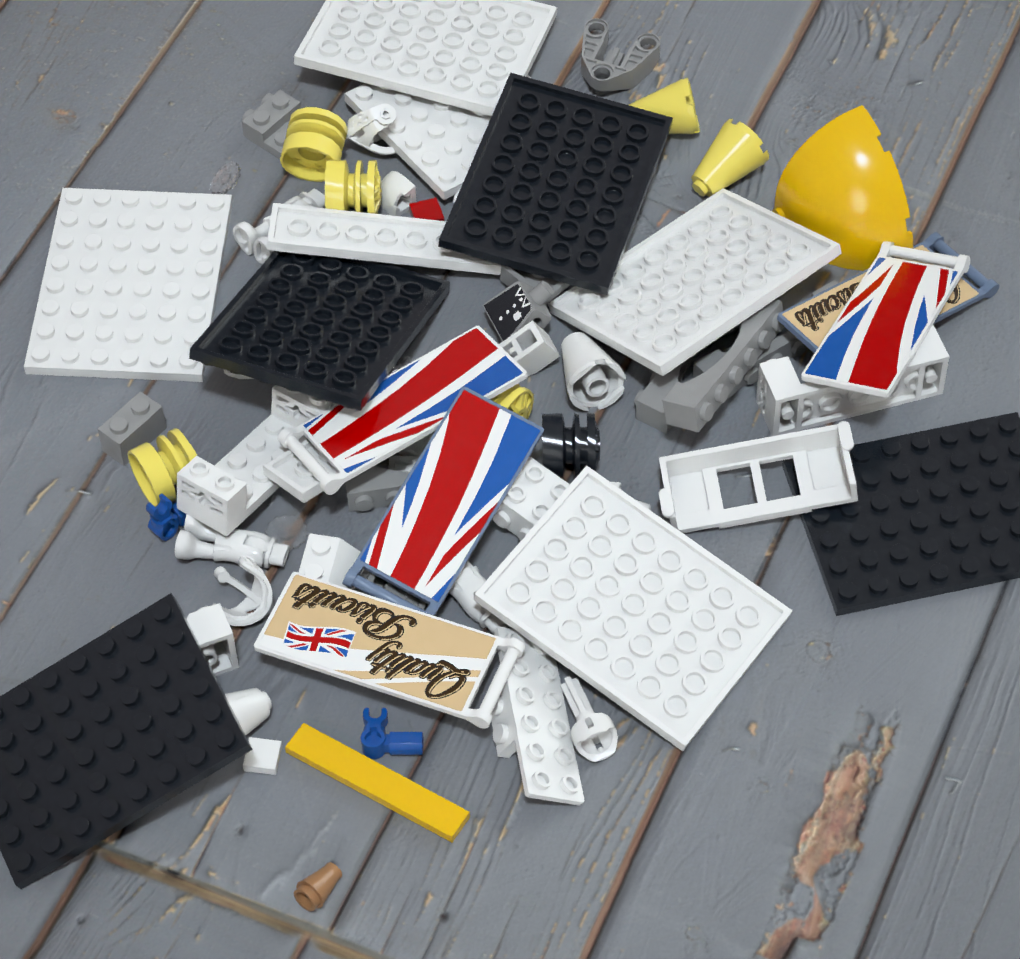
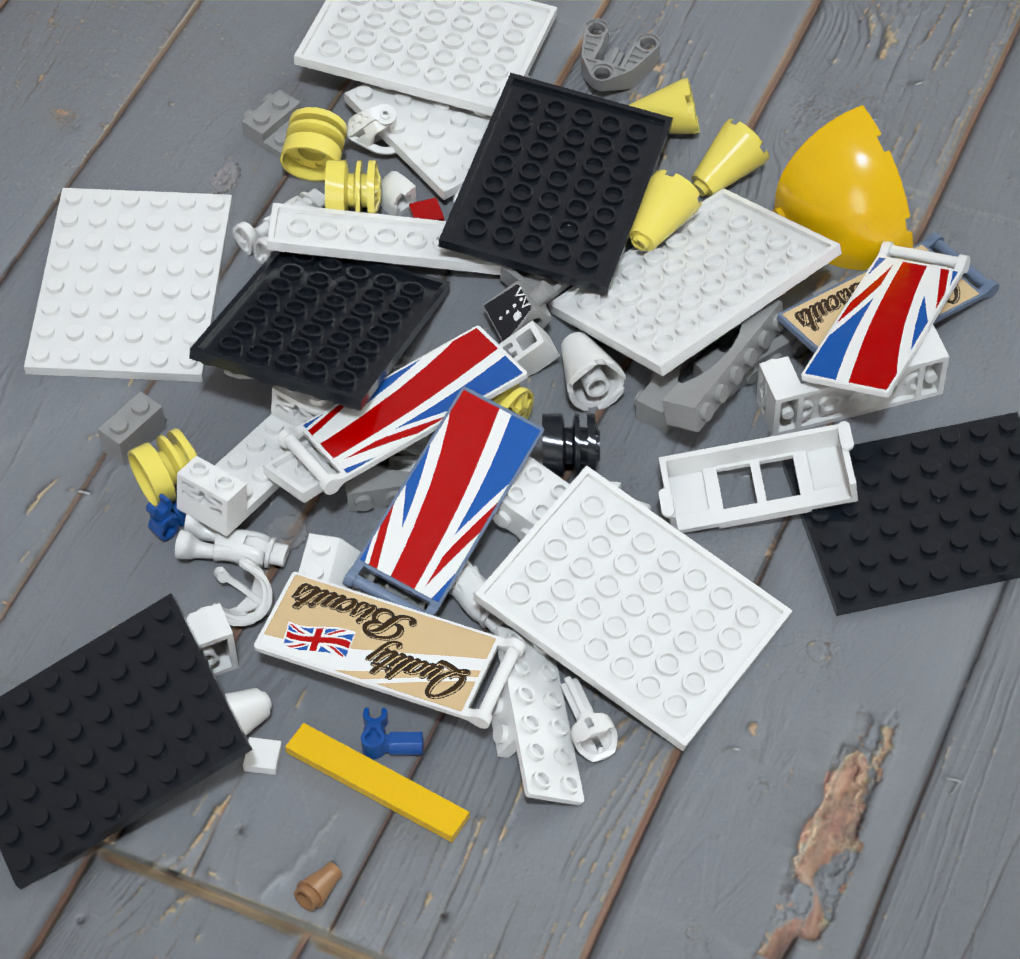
none -> light yellow cone [630,170,702,251]

